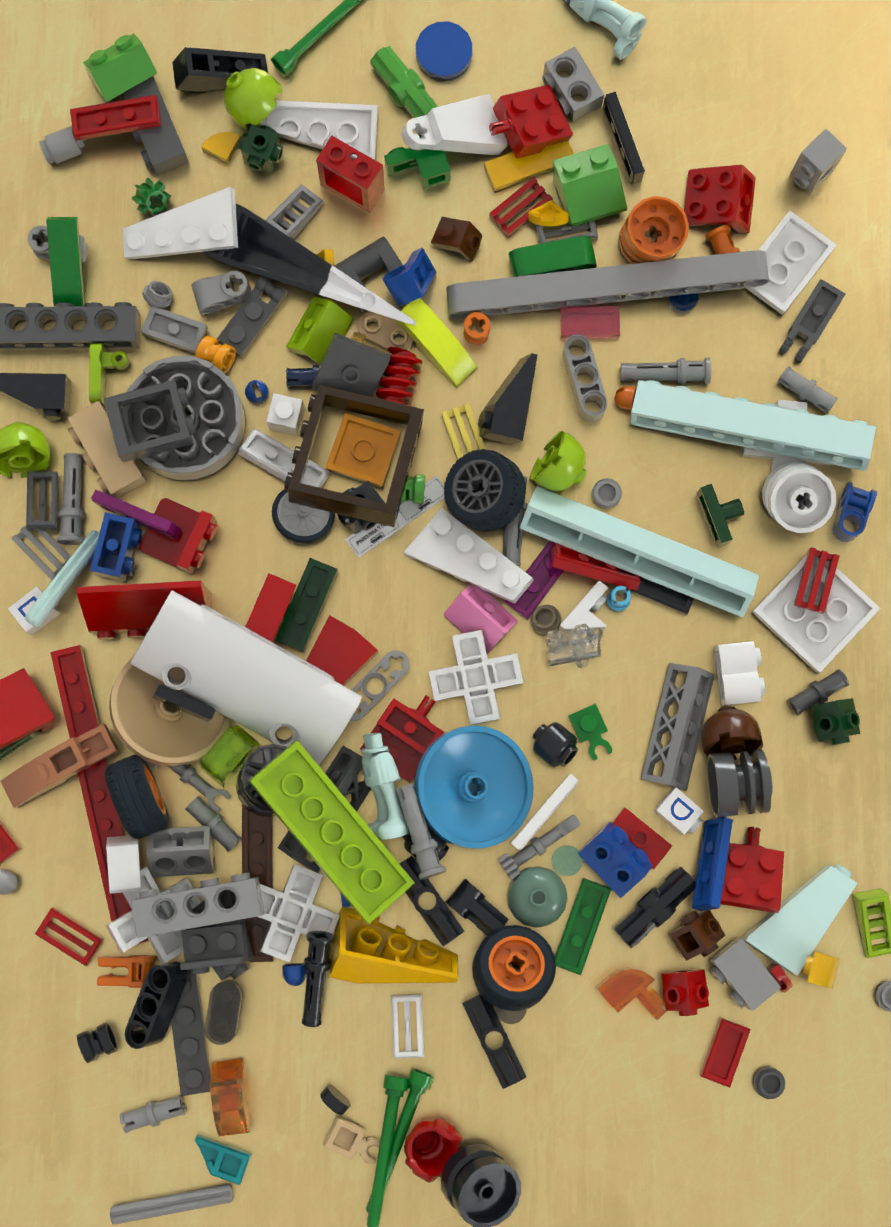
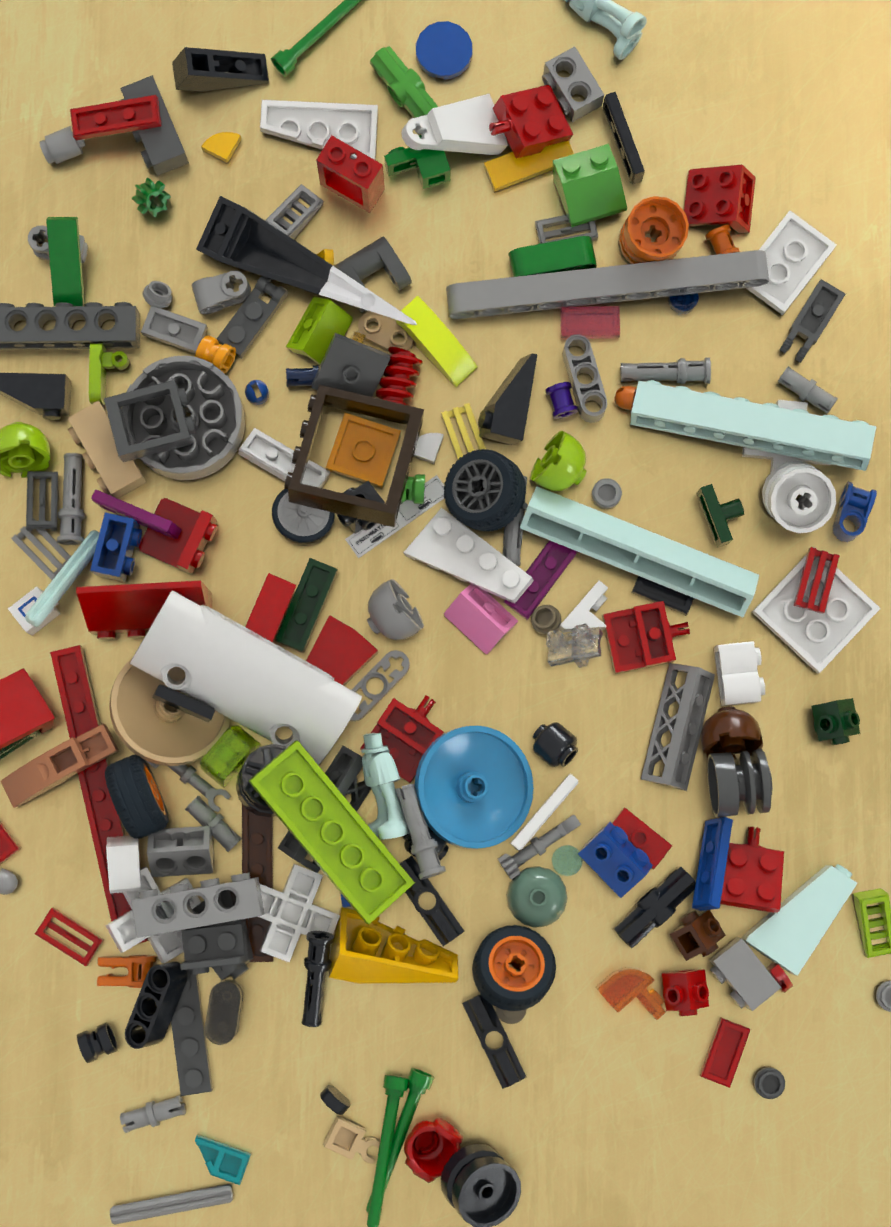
bright green slope [83,33,157,102] -> none
white wing [122,187,238,260] -> none
clear orange brick [210,1059,250,1137] -> none
lime cylinder [224,68,282,129] -> none
dark green brick [239,125,283,173] -> none
white brick [266,393,305,436] -> none
blue hinge [282,963,307,986] -> none
blue plate [382,247,437,306] -> none
white tile [391,994,424,1059] -> none
white plate [429,630,524,725] -> none
reddish brown bracket [431,217,482,260] -> none
black piece [445,879,509,936] -> none
orange bush [463,312,490,346] -> none
red tile [489,177,553,237] -> none
yellow tile [528,200,569,227] -> none
red tile [550,543,641,591] -> none
green tile [555,878,611,975] -> none
green plate [568,703,612,761] -> none
medium azure pin [607,586,631,611] -> none
white brick [653,787,704,835] -> none
dark grey pin [788,669,849,716] -> none
light grey brick [790,129,847,193] -> none
yellow slope [803,952,840,989] -> none
none -> light grey cylinder [367,579,424,640]
none -> white tile [414,433,444,464]
none -> dark purple bush [545,382,579,419]
none -> red plate [602,601,690,674]

